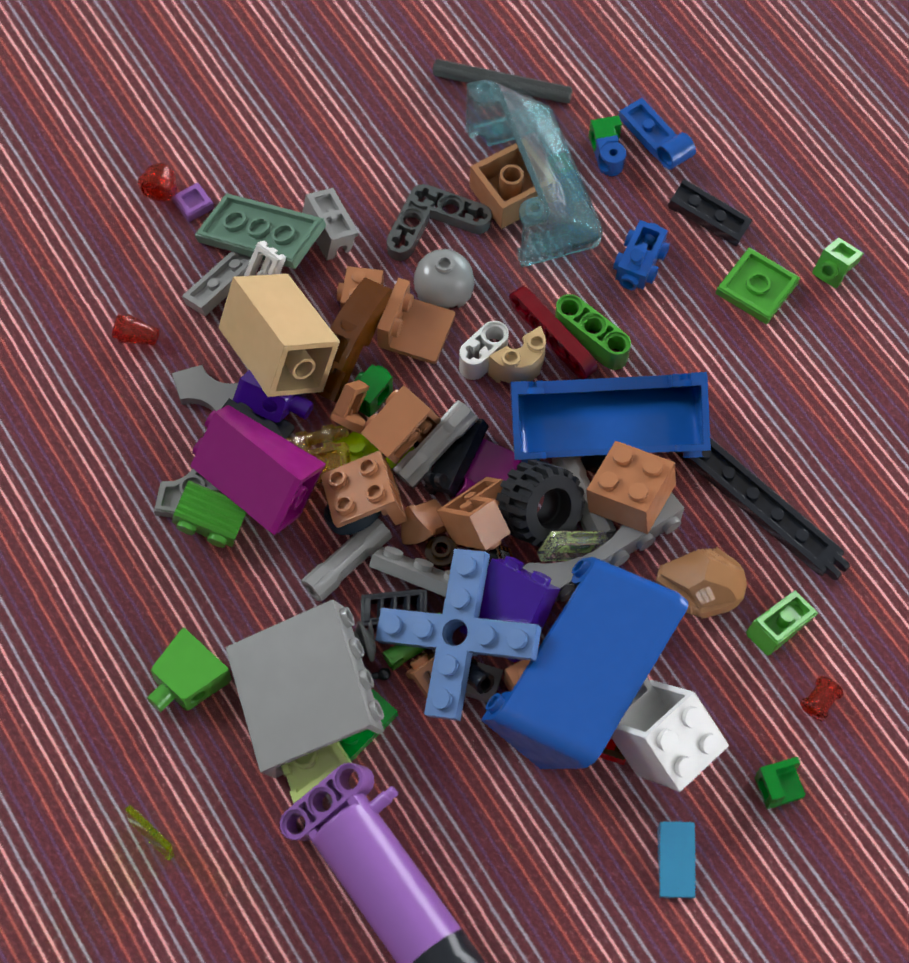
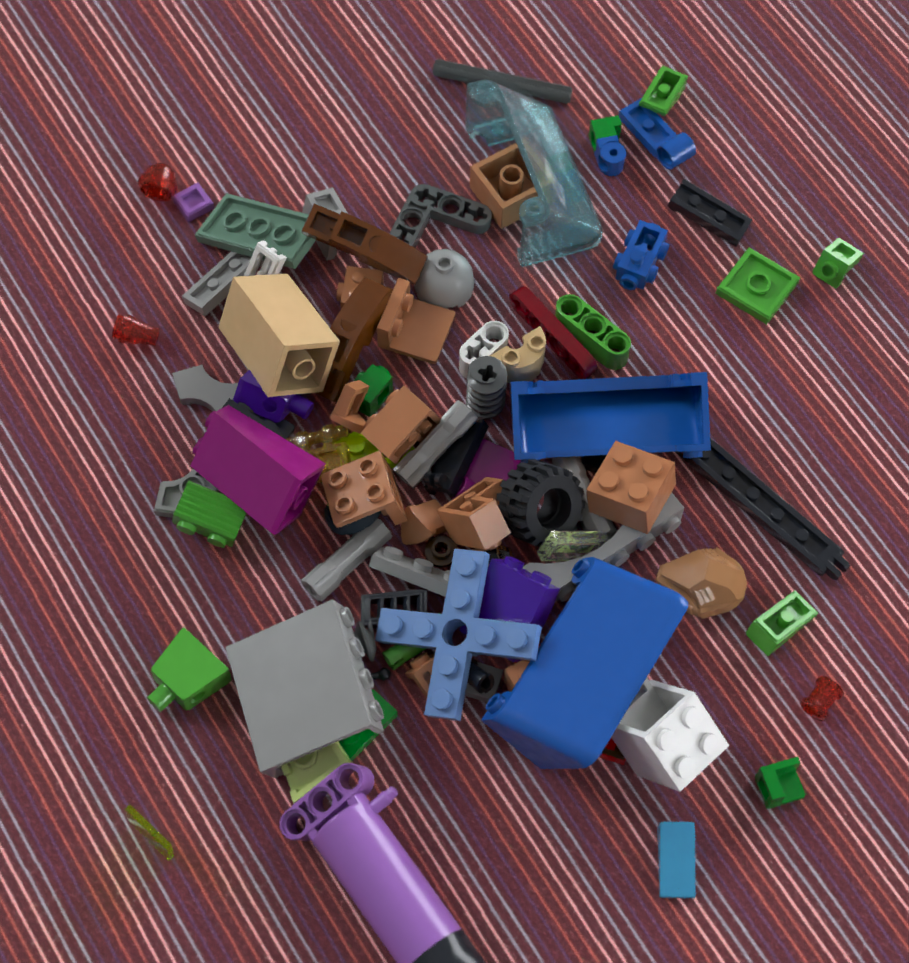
none -> reddish brown slope [301,203,428,285]
none -> dark grey piece [466,356,508,420]
none -> bright green slope [639,65,688,116]

